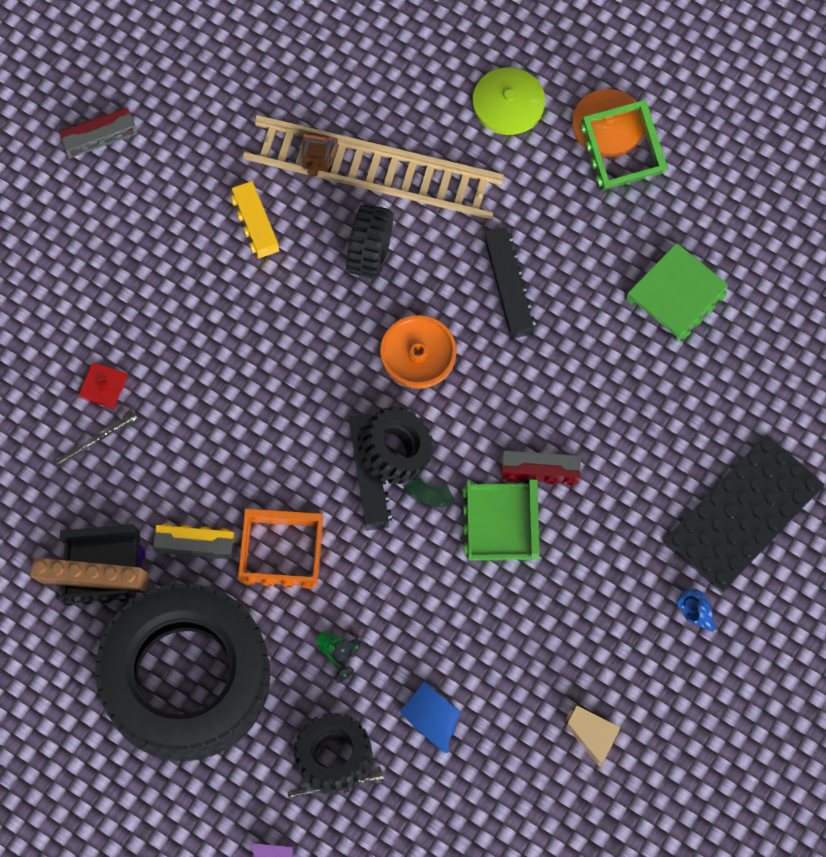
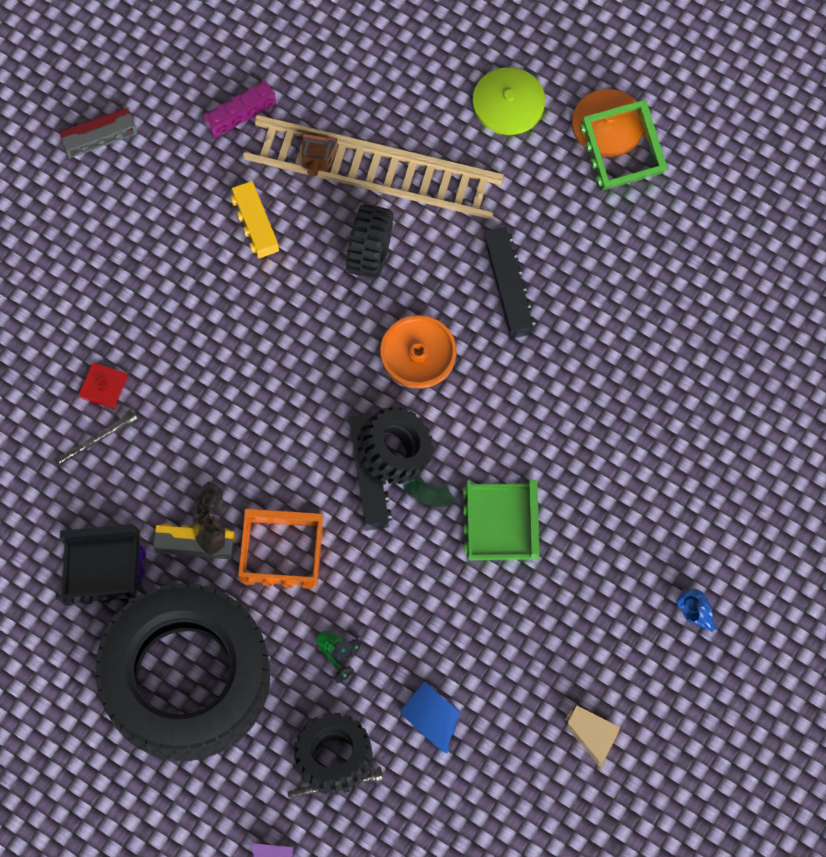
medium nougat brick [30,557,150,593] -> none
piece [502,451,581,486] -> none
bright green panel [626,243,728,343] -> none
black plate [664,434,825,593] -> none
none -> clear smoke brick [192,481,225,556]
none -> magenta brick [203,80,276,139]

